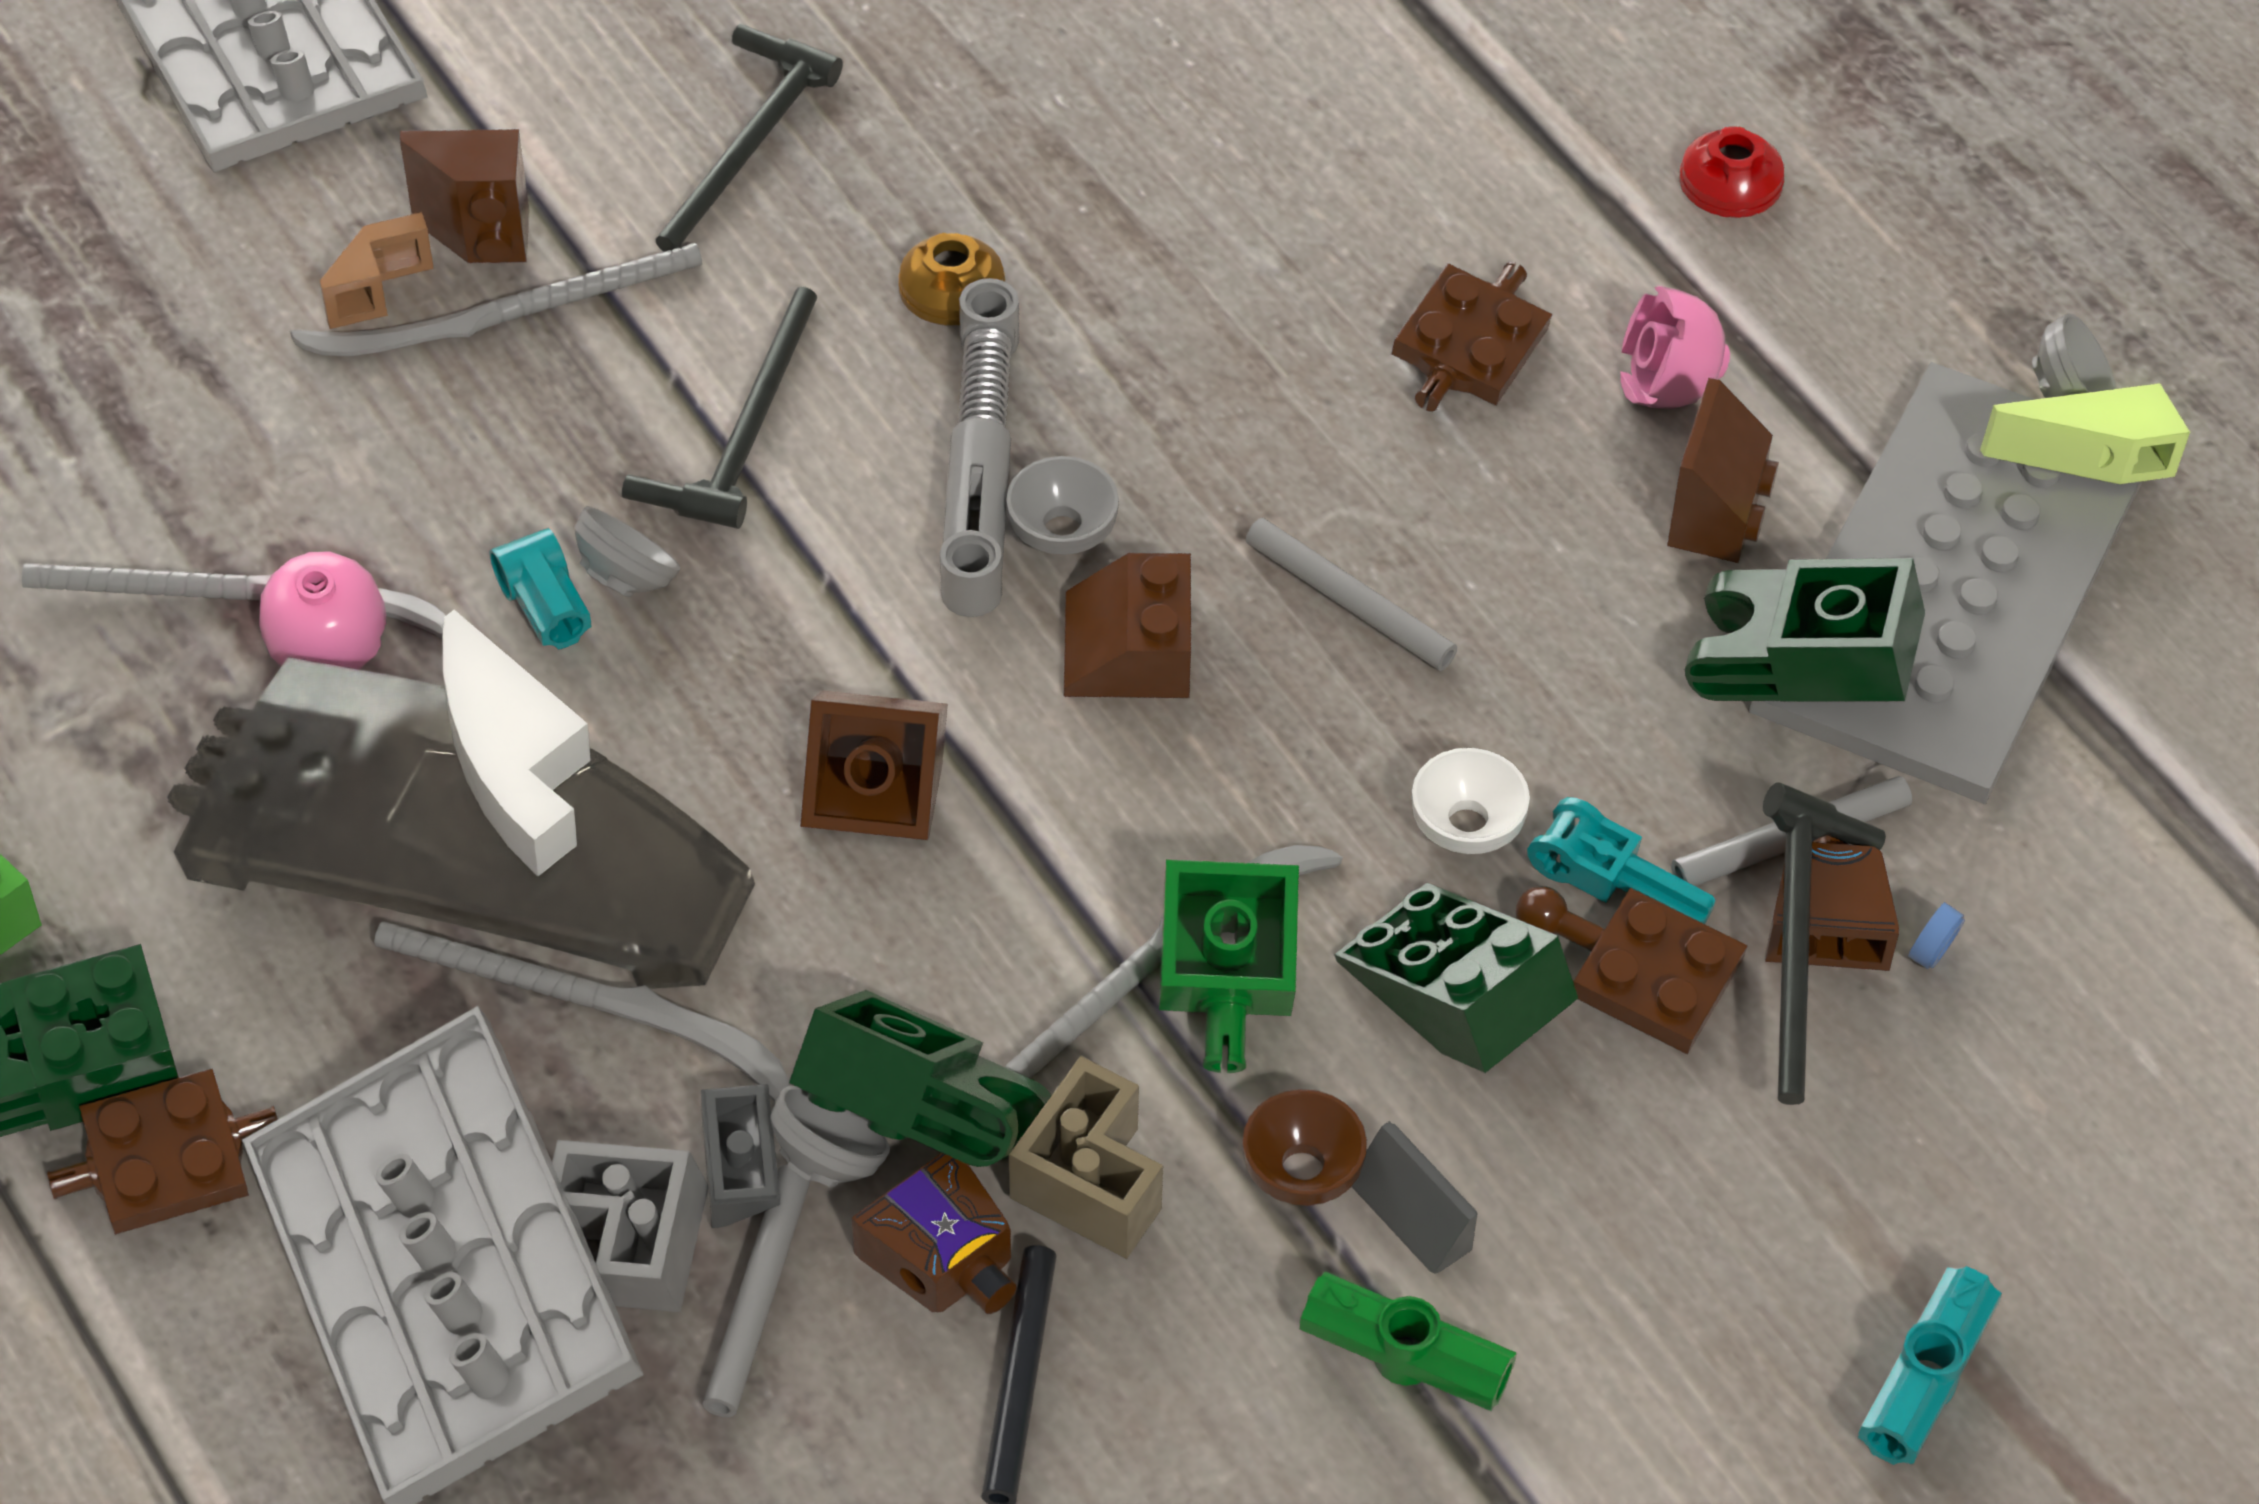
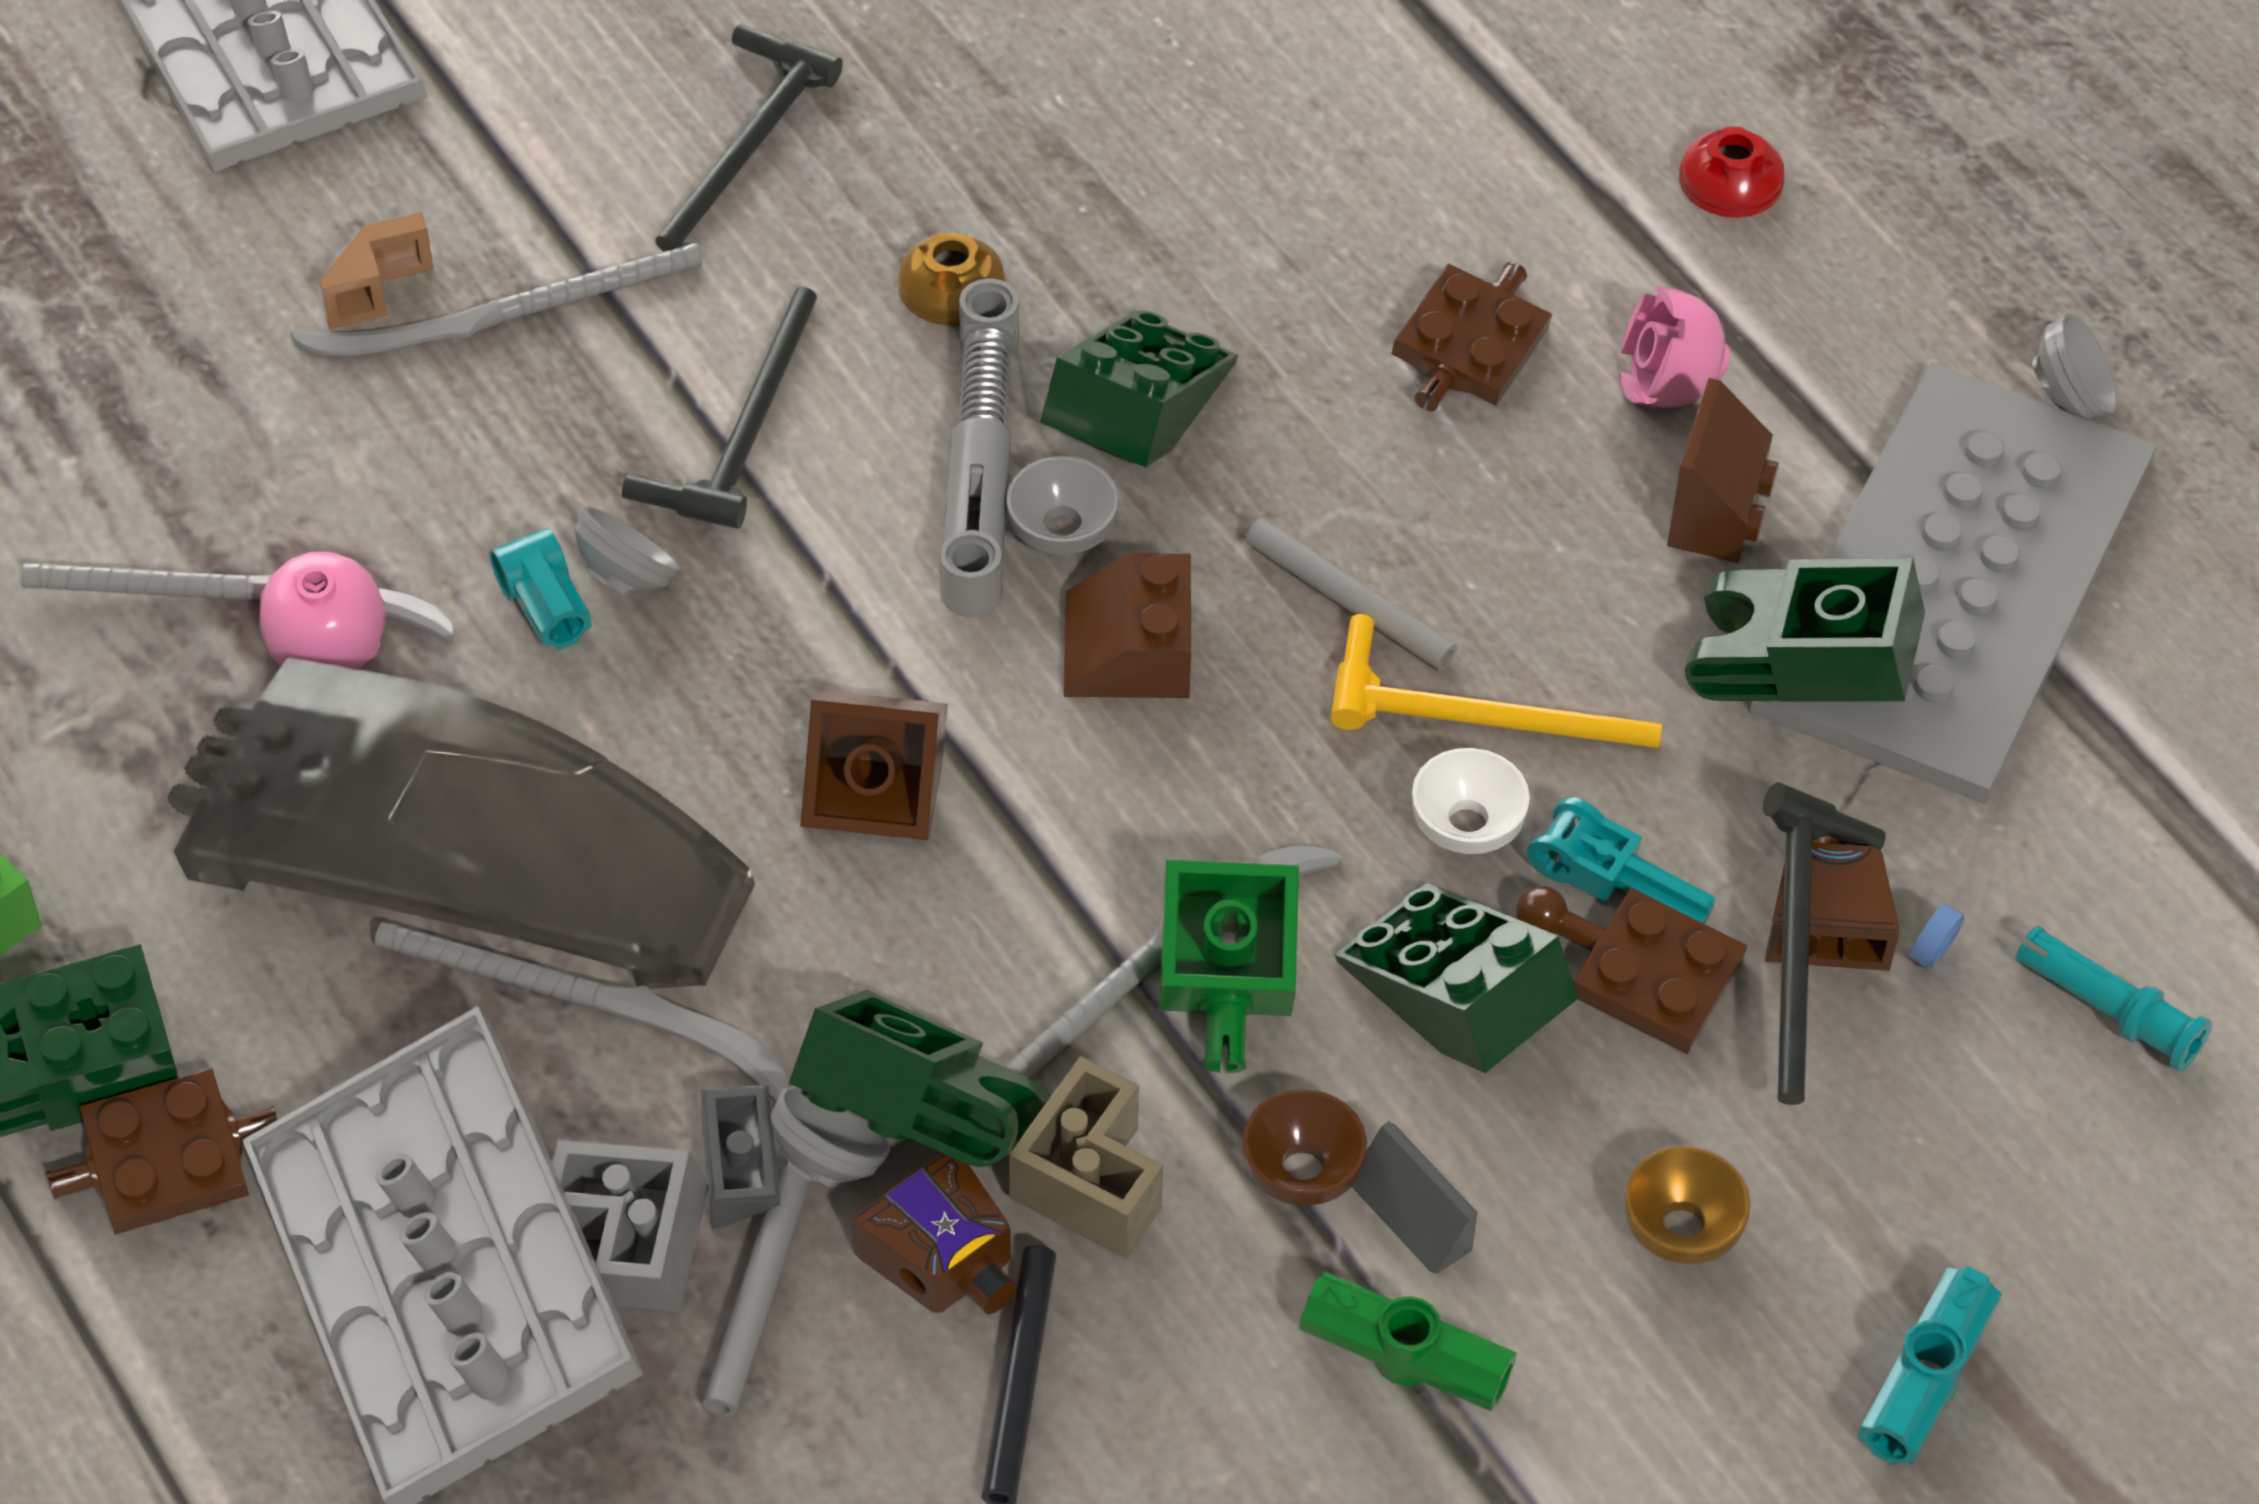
reddish brown slope [400,129,530,263] -> none
white slope [442,610,591,876] -> none
light grey piece [1671,776,1912,886] -> none
yellowish green slope [1980,383,2190,484] -> none
none -> dark green slope [1040,311,1238,468]
none -> yellow bar [1330,614,1662,749]
none -> pearl gold piece [1624,1146,1751,1264]
none -> teal pin [2016,926,2212,1072]

